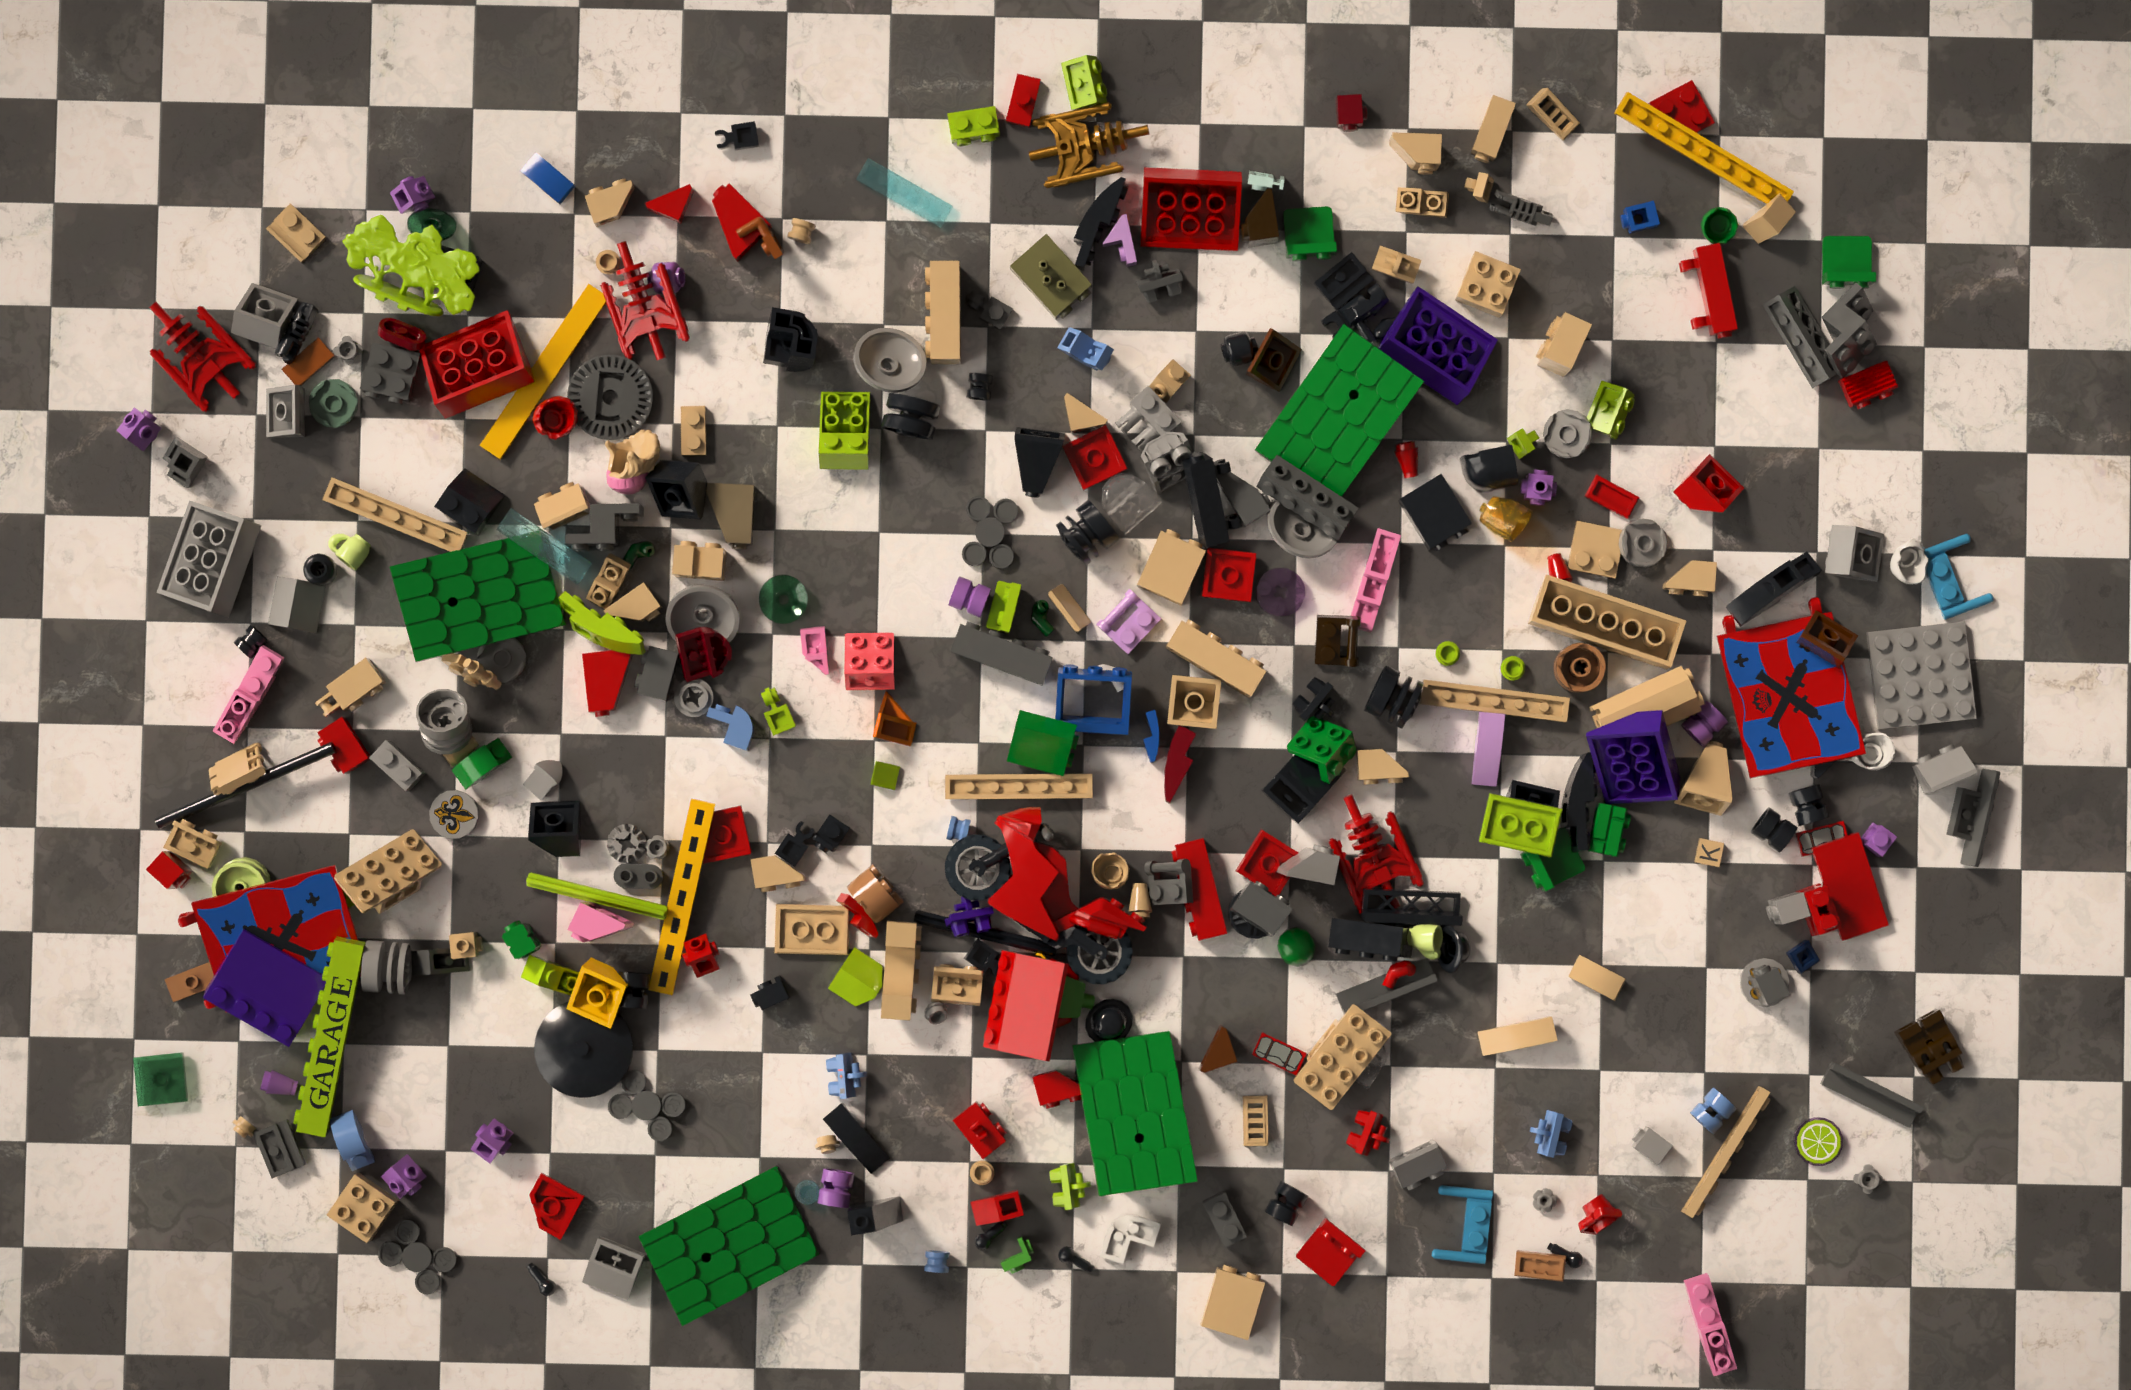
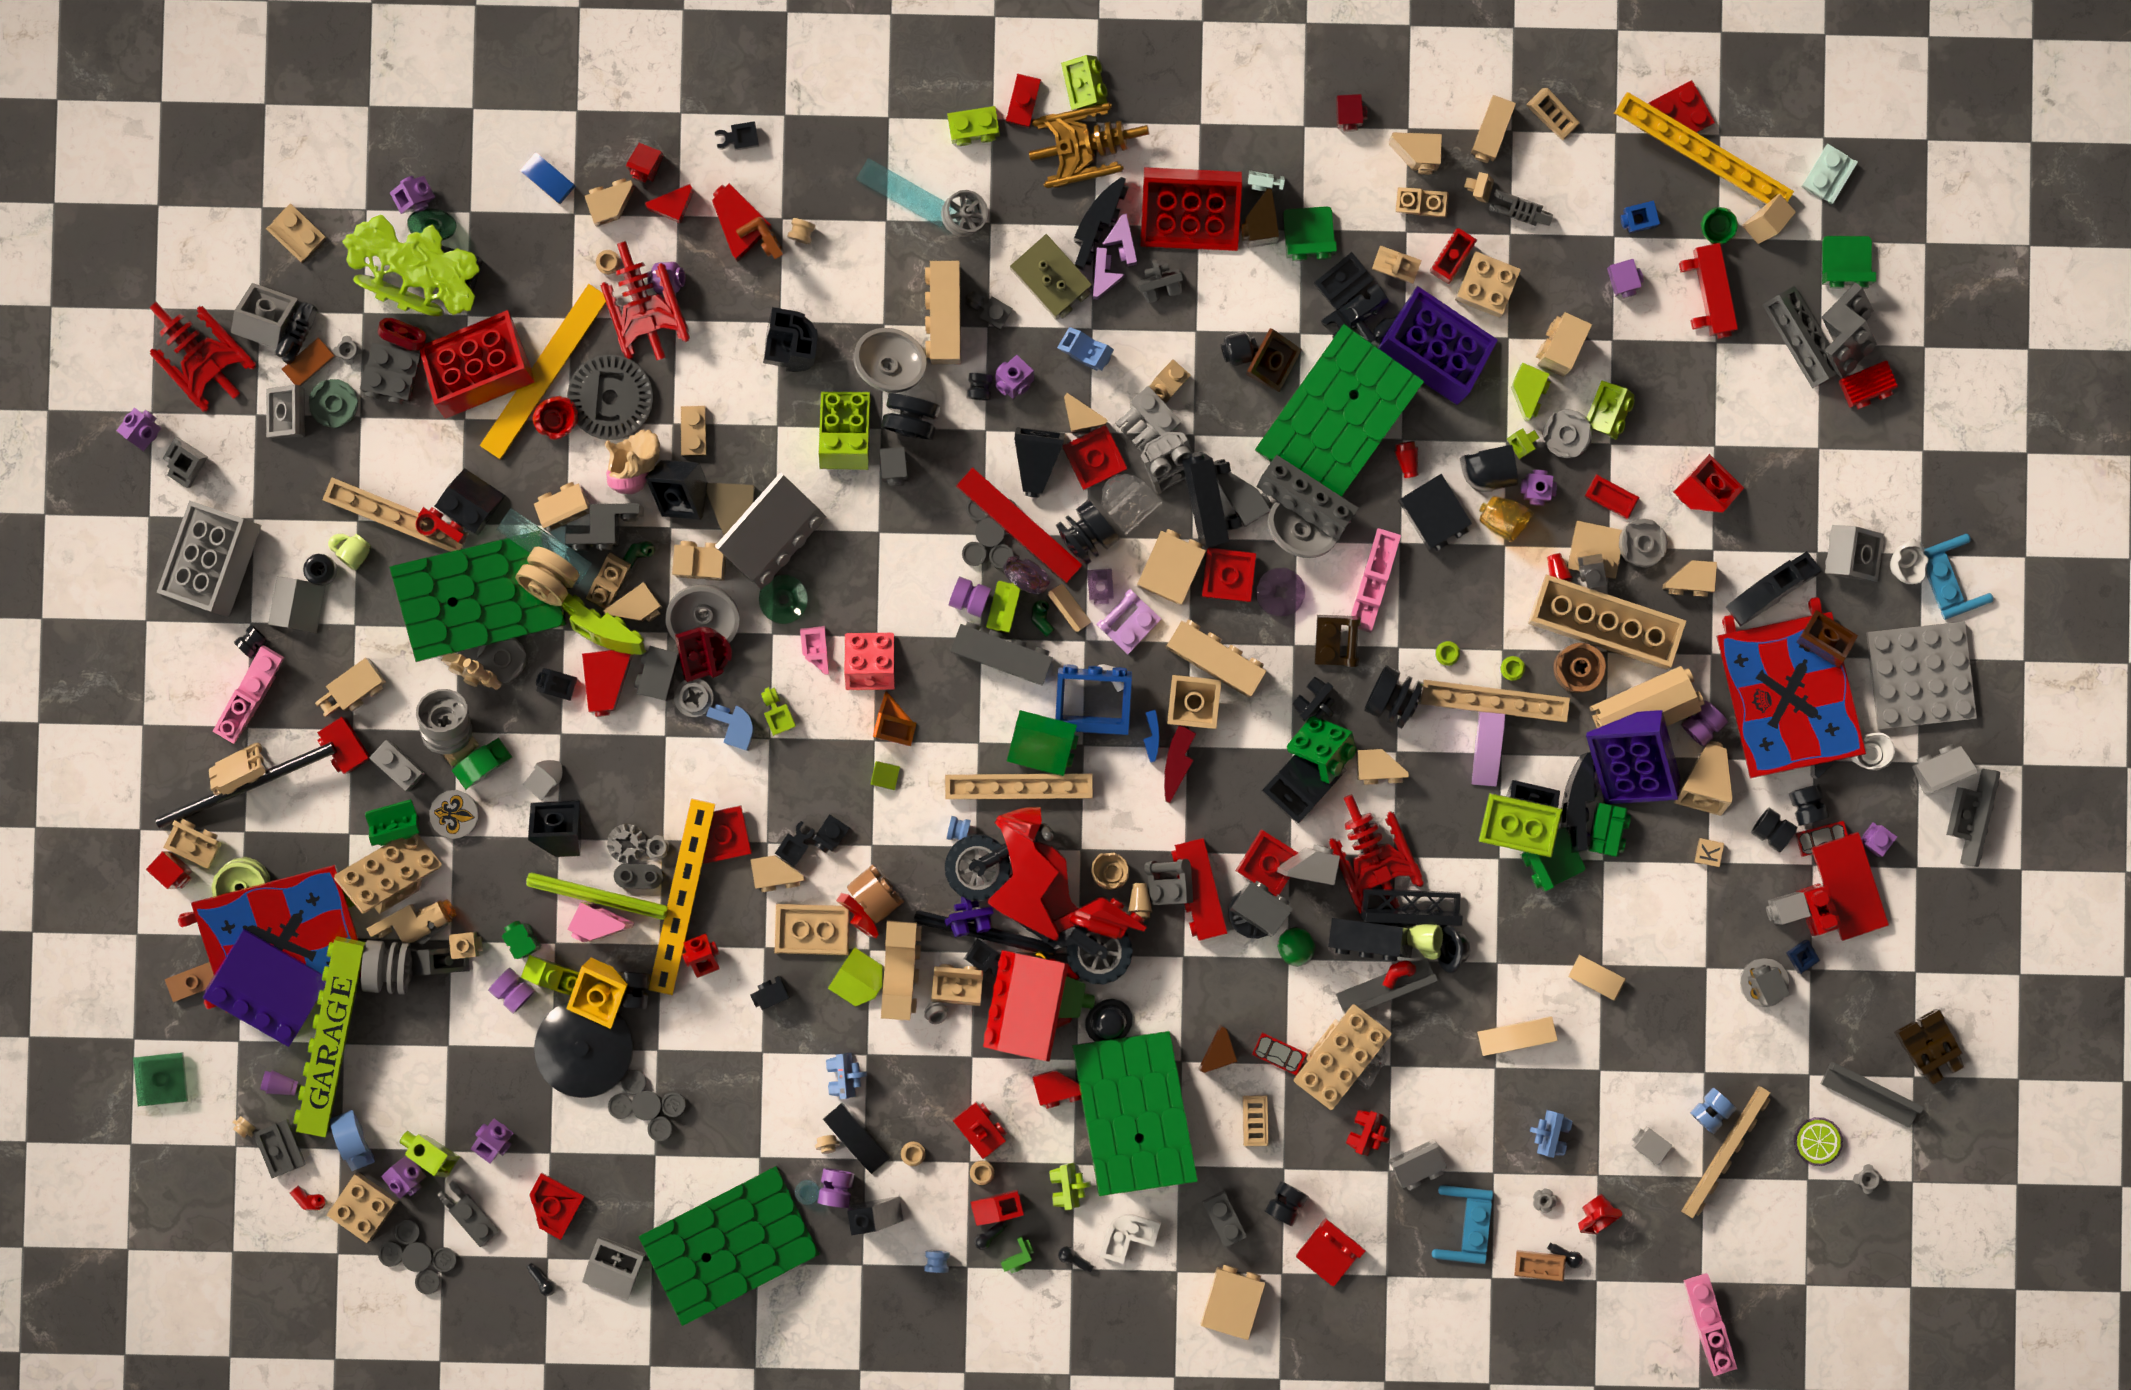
none -> red arm [289,1185,326,1210]
none -> green bracket [365,799,419,846]
none -> tan plate [366,899,457,944]
none -> lime torso [399,1131,461,1177]
none -> red plate [415,507,467,544]
none -> dark grey hinge [437,1181,500,1247]
none -> medium lavender wheel [488,967,535,1014]
none -> tan wheel [515,547,580,606]
none -> black bracket [536,668,577,701]
none -> red slope [626,143,664,183]
none -> light grey slope [715,472,826,590]
none -> dark grey brick [880,447,908,486]
none -> tan plate [901,1141,926,1166]
none -> light grey wheel [941,190,988,237]
none -> red tile [956,467,1082,584]
none -> medium lavender brick [996,355,1034,399]
none -> tile [1003,556,1050,594]
none -> clear purple brick [1087,568,1114,605]
none -> lavender slope [1093,248,1124,300]
none -> red brick [1430,228,1477,284]
none -> lime slope [1511,362,1551,421]
none -> flat silver brick [1578,554,1607,589]
none -> medium lavender brick [1607,259,1644,298]
none -> light aqua plate [1801,144,1858,205]

